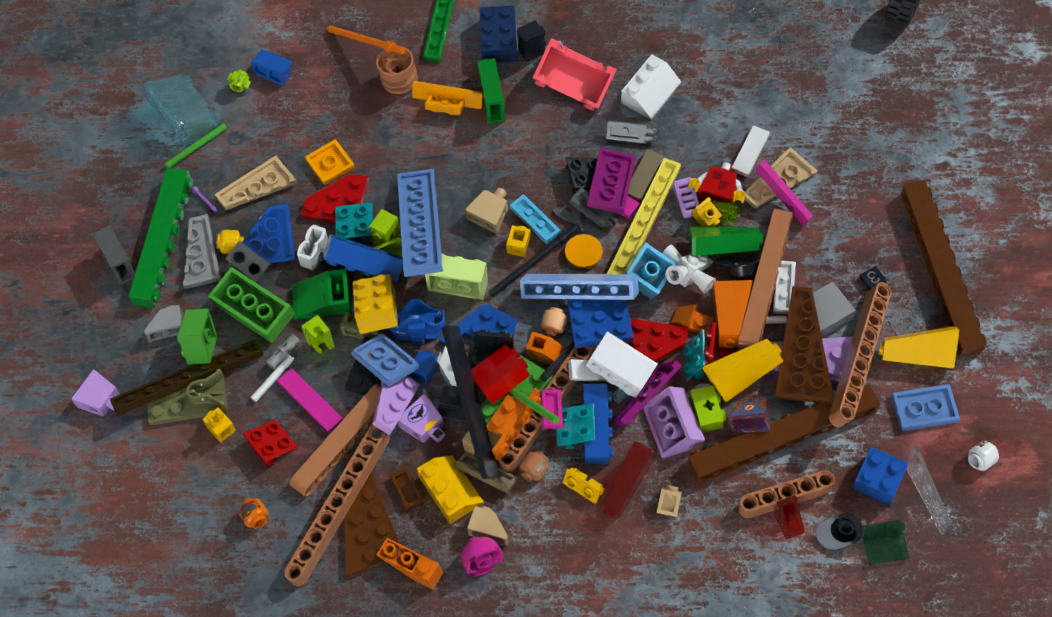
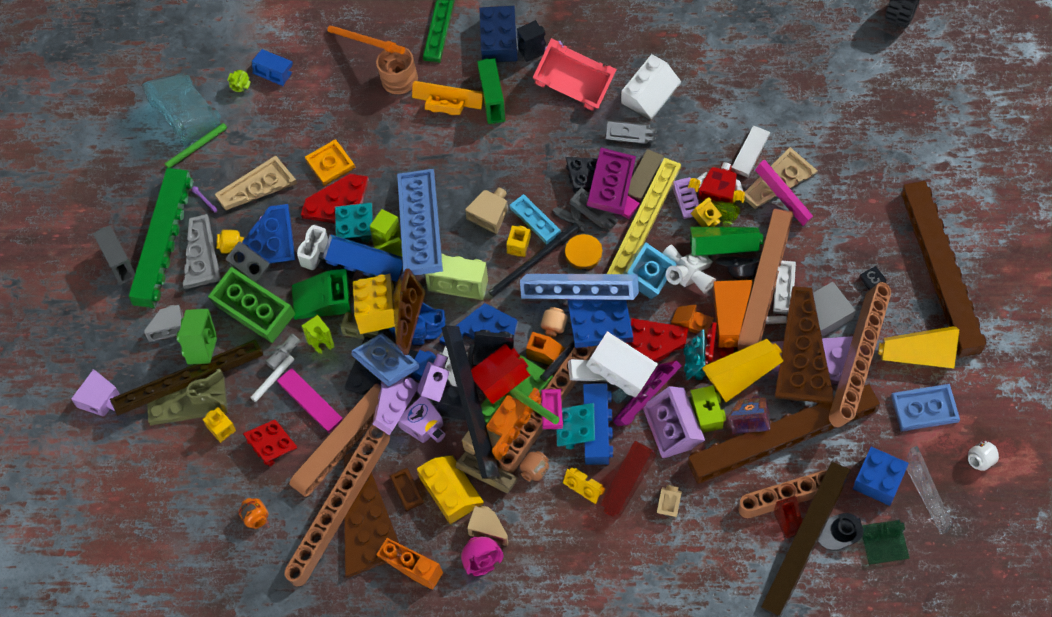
none -> reddish brown wedge [392,268,425,355]
none -> lavender torso [417,353,450,402]
none -> dark brown tile [761,461,851,617]

